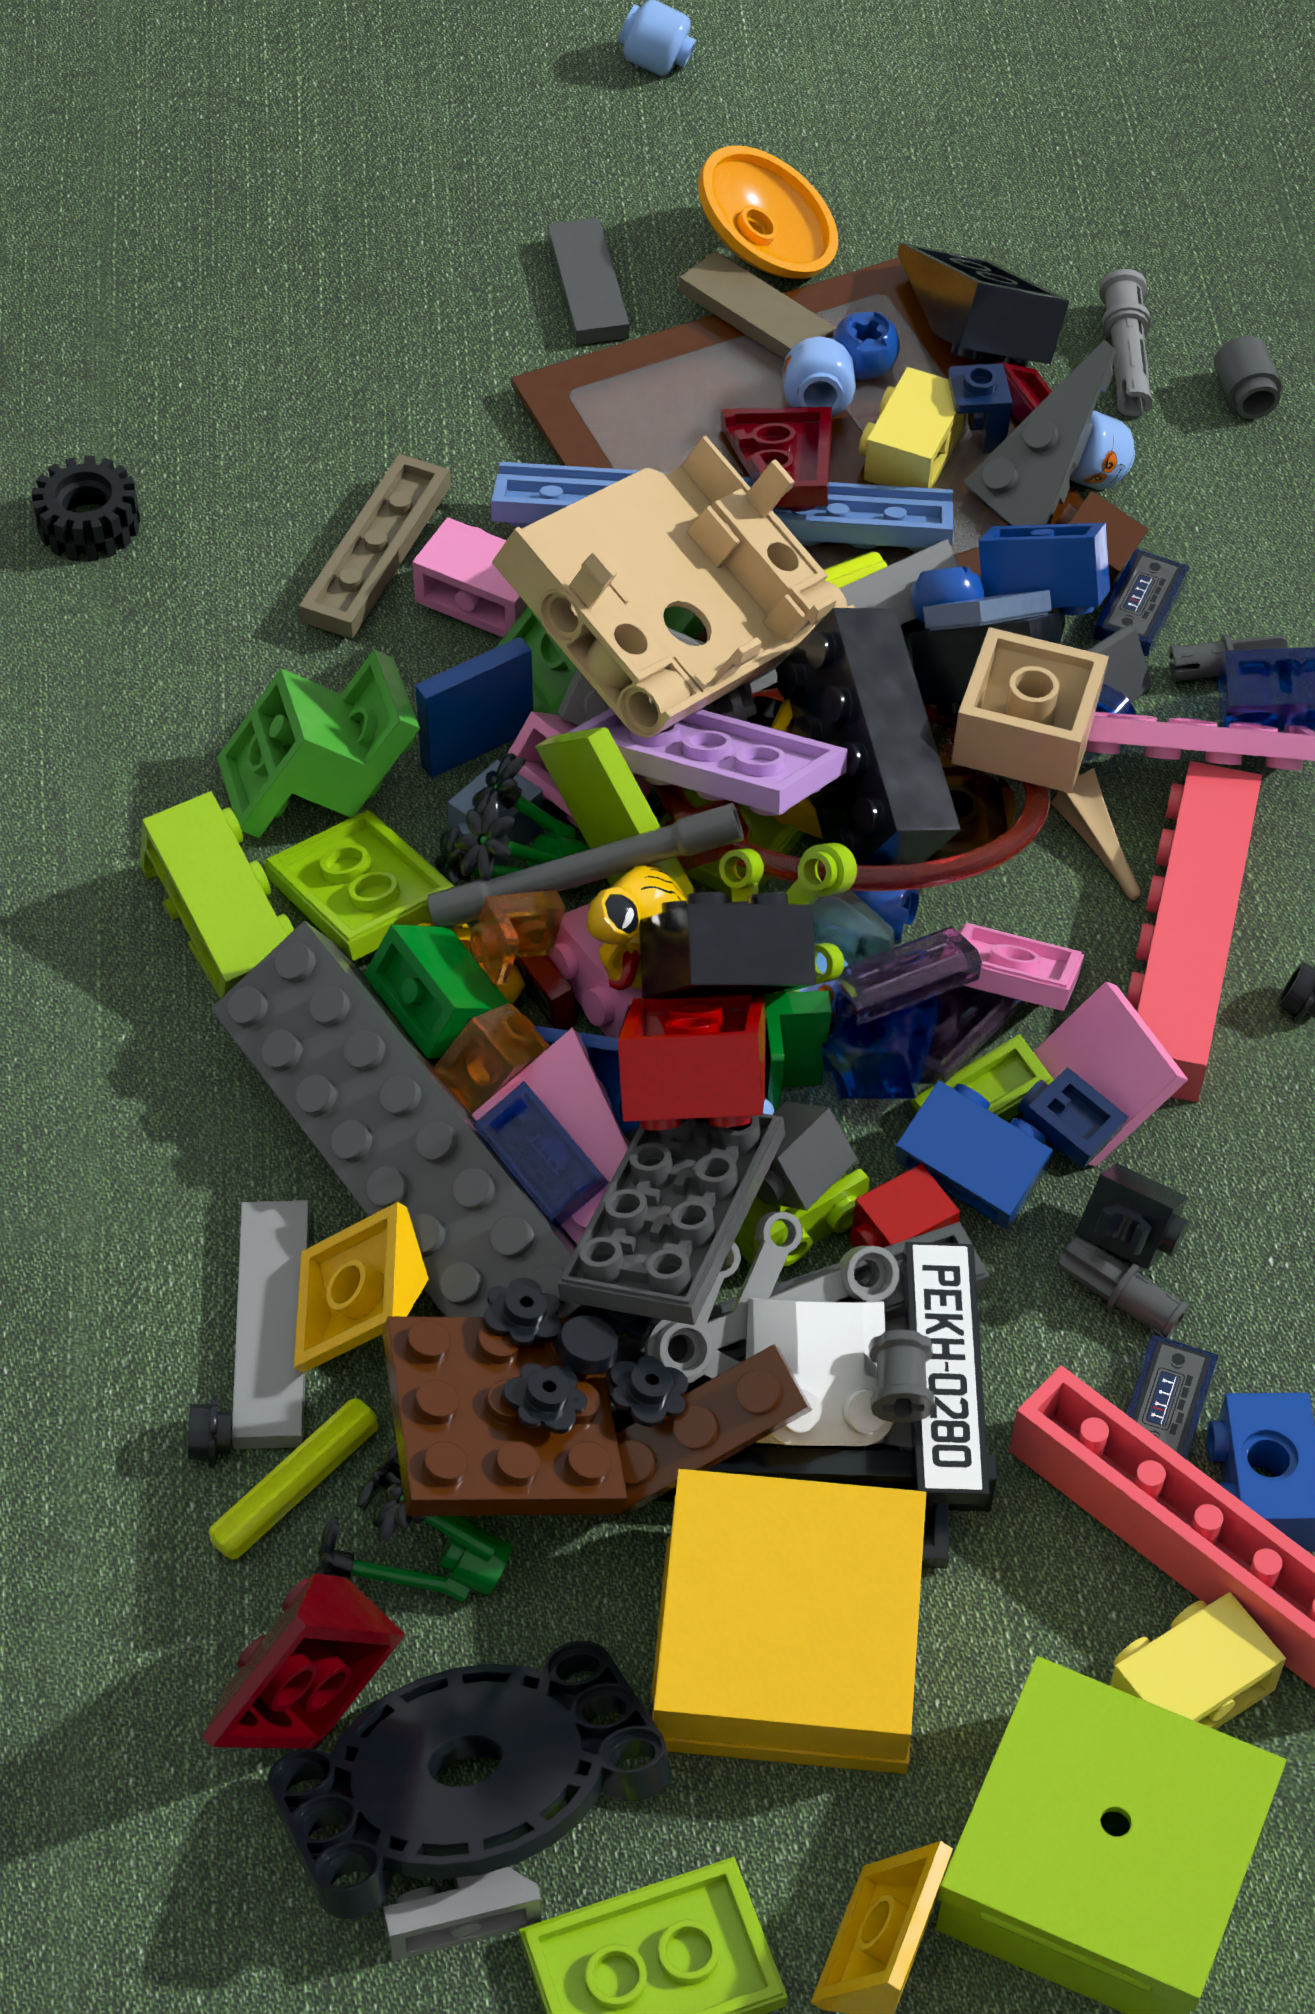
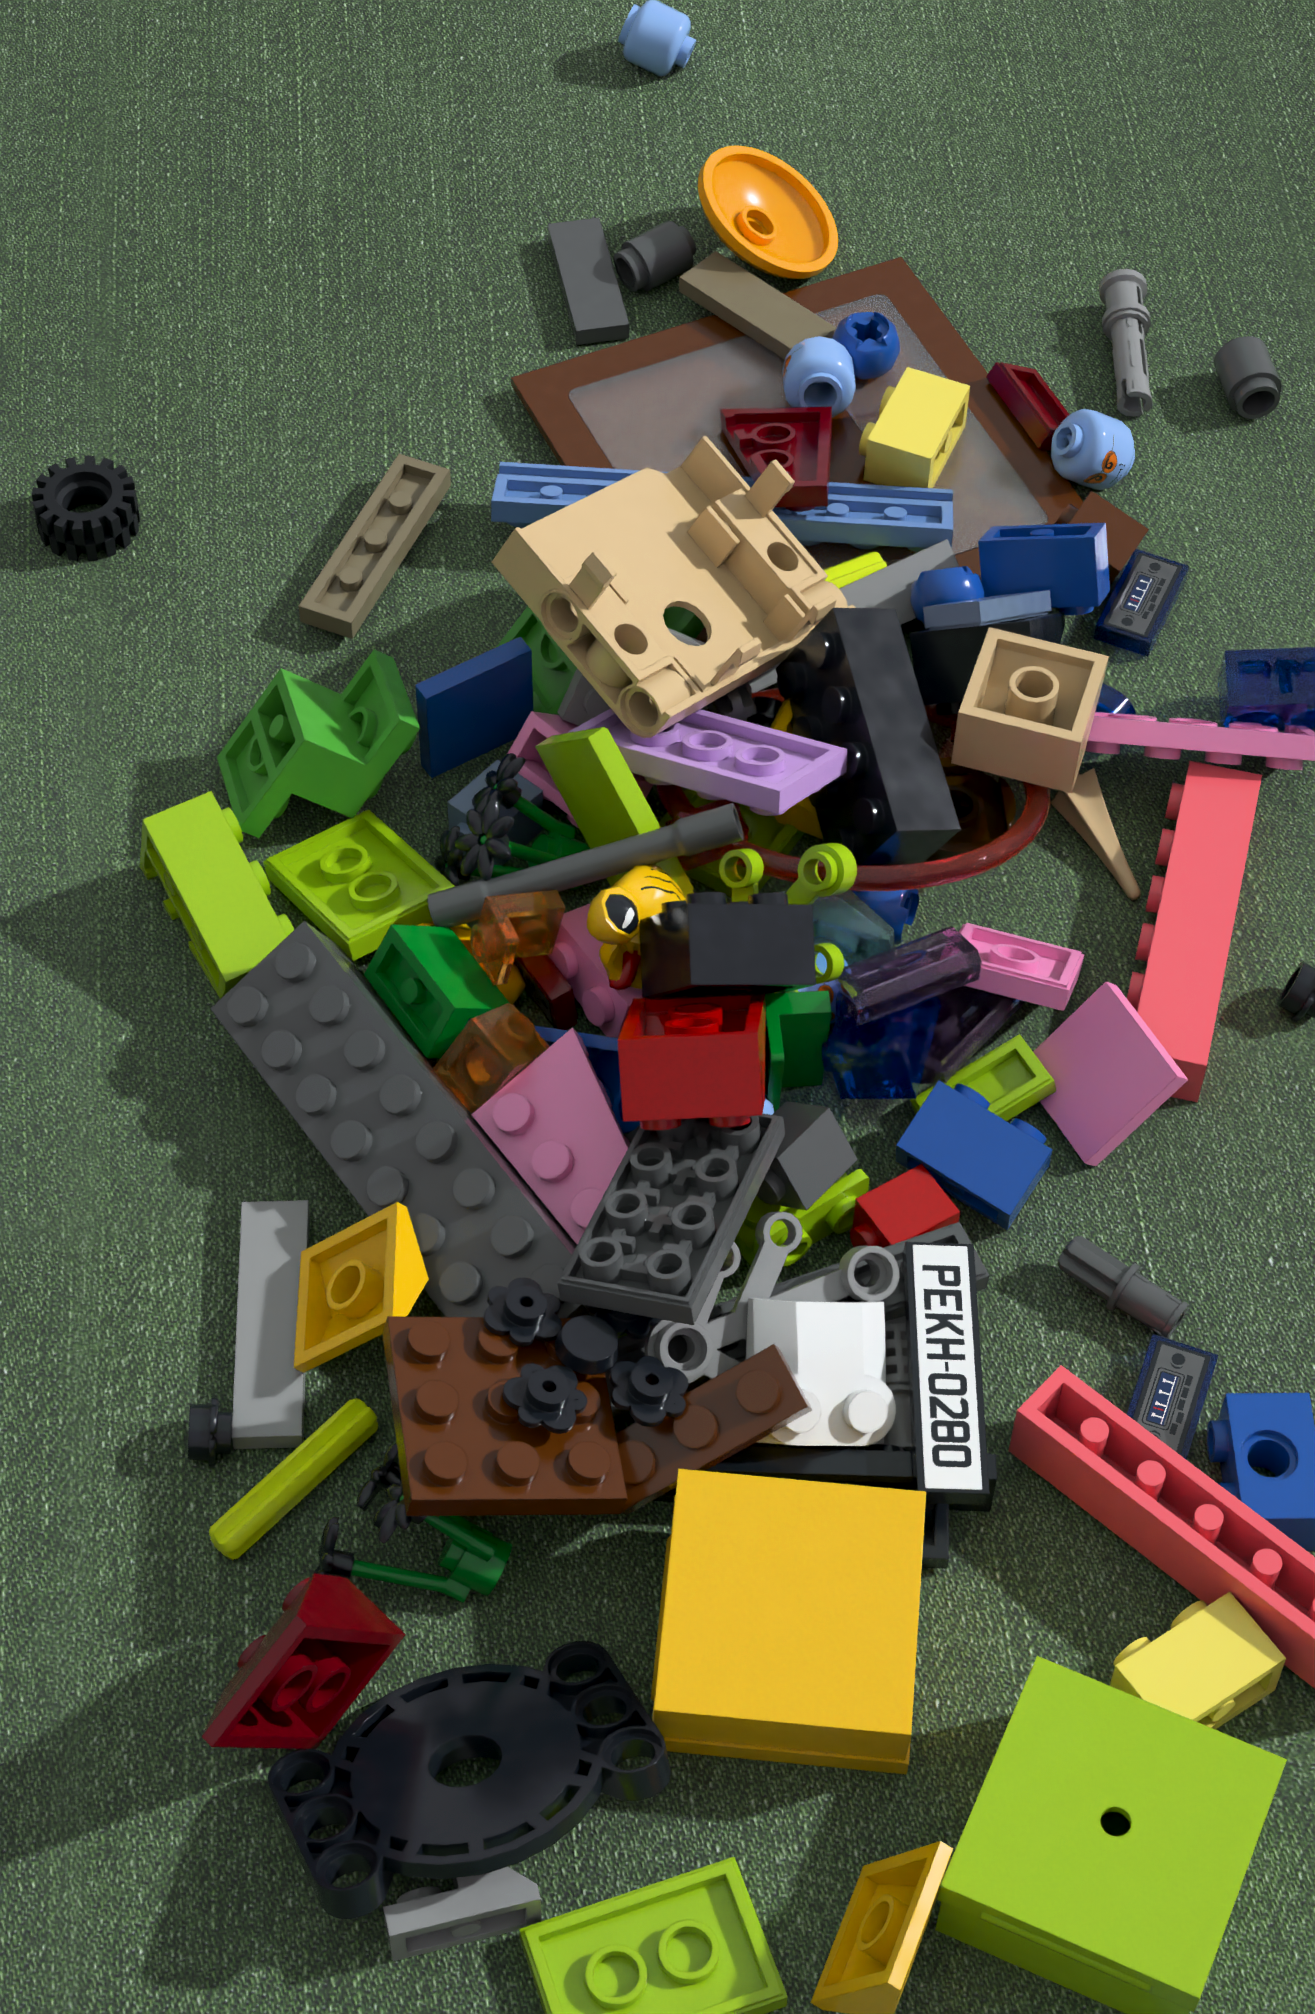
bright pink brick [412,517,528,637] -> none
clear blue tile [473,1081,610,1227] -> none
dark grey bush [868,1329,936,1423] -> none
black slope [897,243,1070,367] -> none
dark blue bracket [947,363,1013,453] -> none
dark grey wing [963,340,1117,526] -> none
dark blue bracket [1017,1067,1129,1170] -> none
black brick [1075,1163,1190,1269] -> none
dark grey slope [1087,624,1151,713] -> none
dark grey axle [1169,635,1289,683] -> none
none -> dark grey brick [614,220,696,292]

